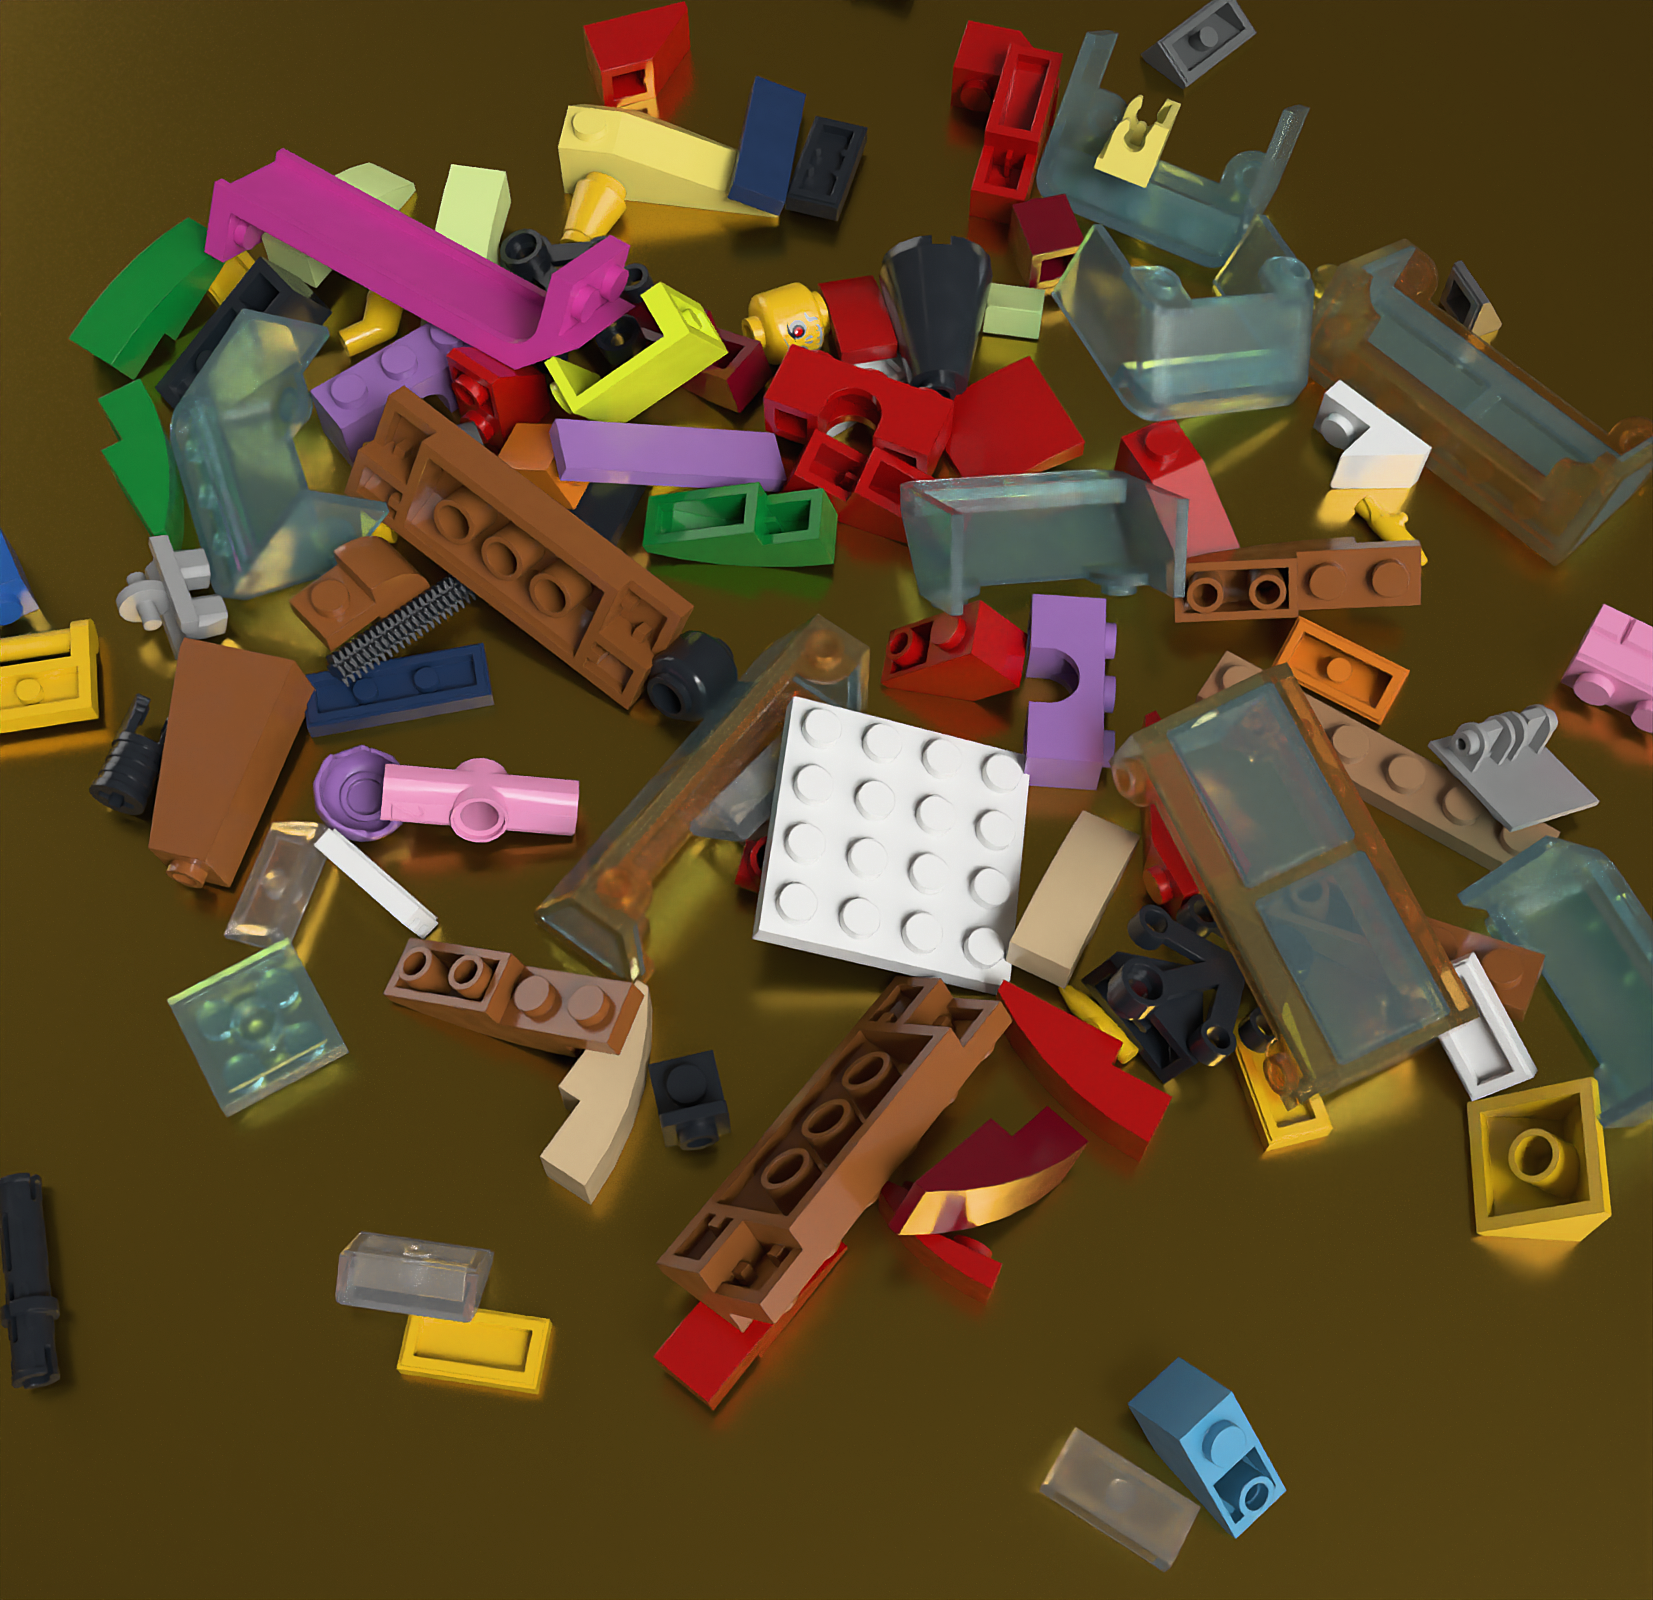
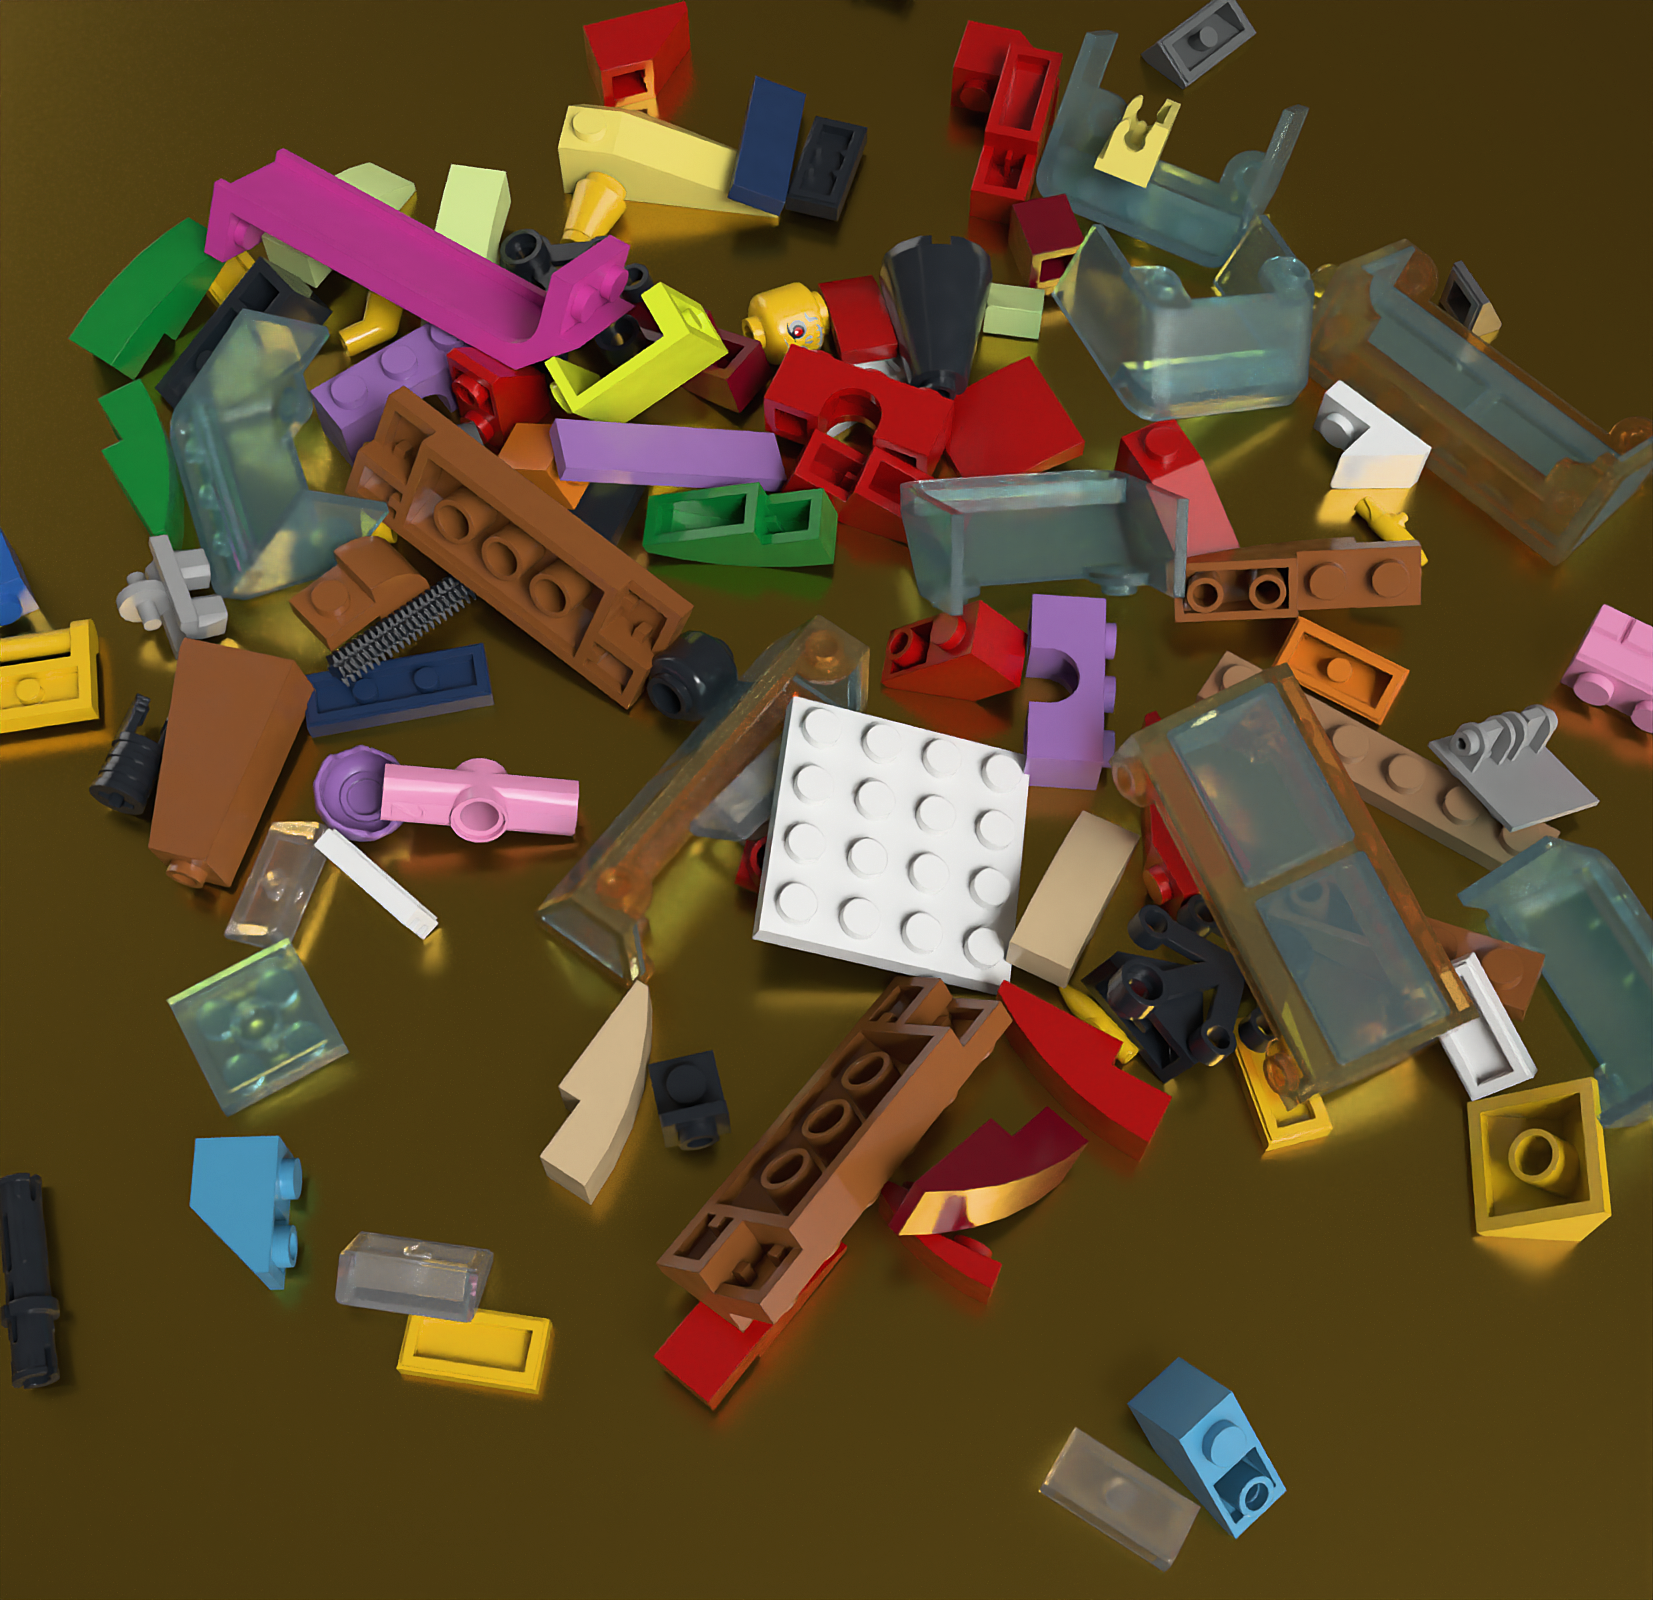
dark orange slope [383,937,645,1058] -> none
none -> dark azure slope [190,1136,302,1290]

